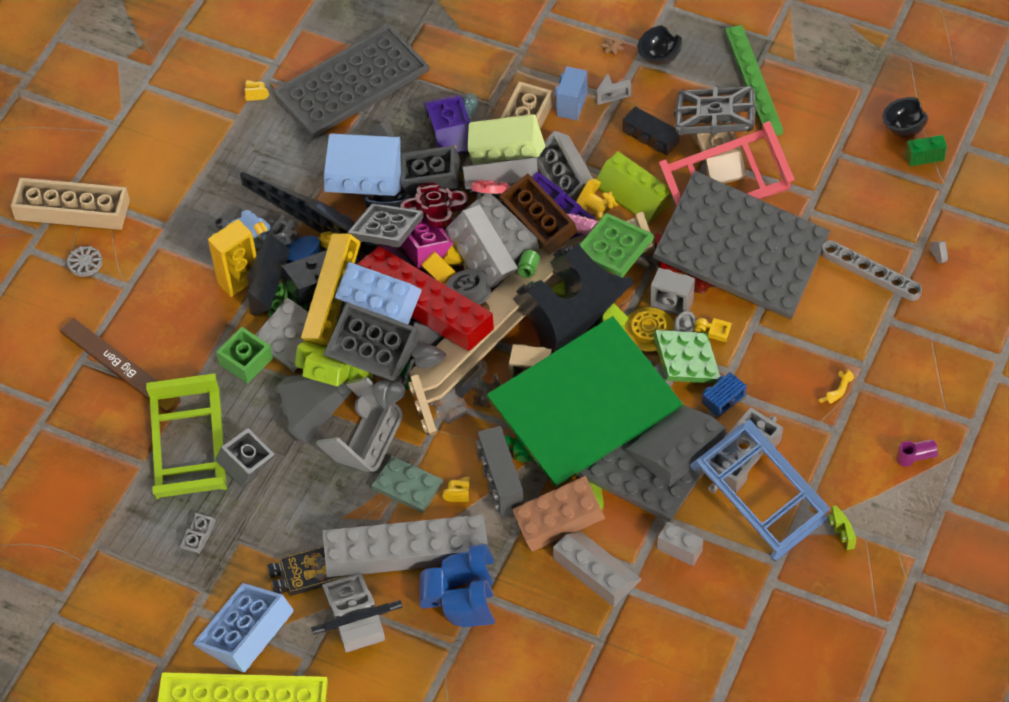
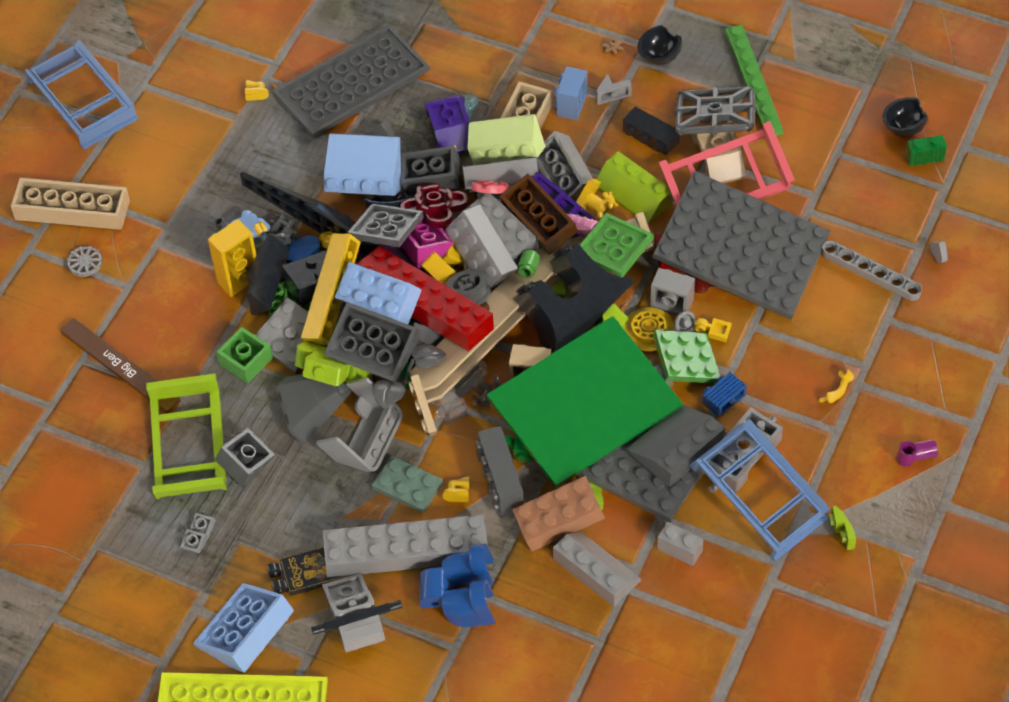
none -> medium blue piece [25,40,139,150]

